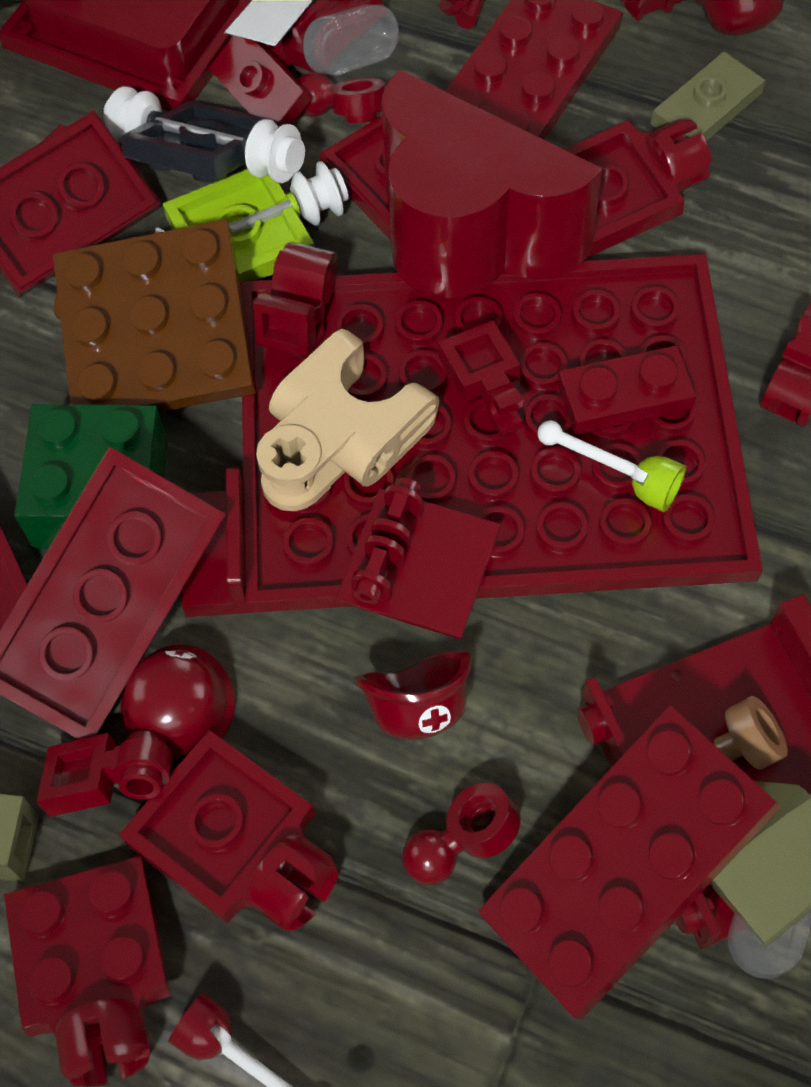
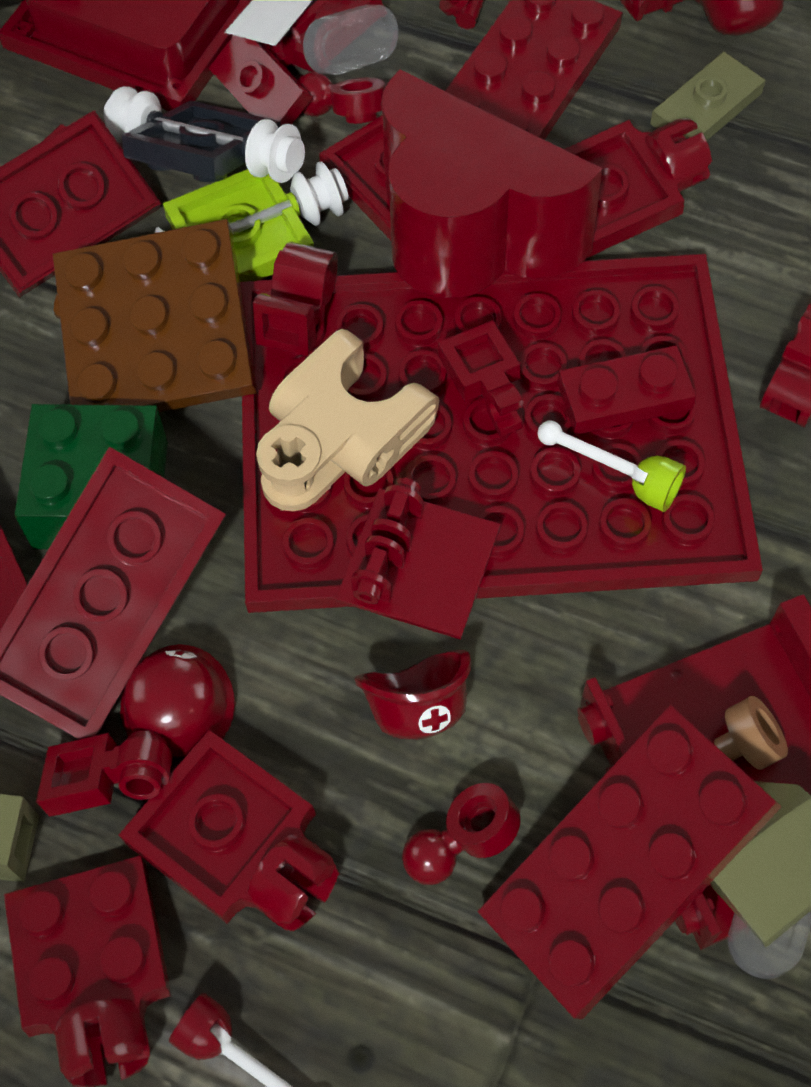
dark red panel [182,468,248,617] -> none

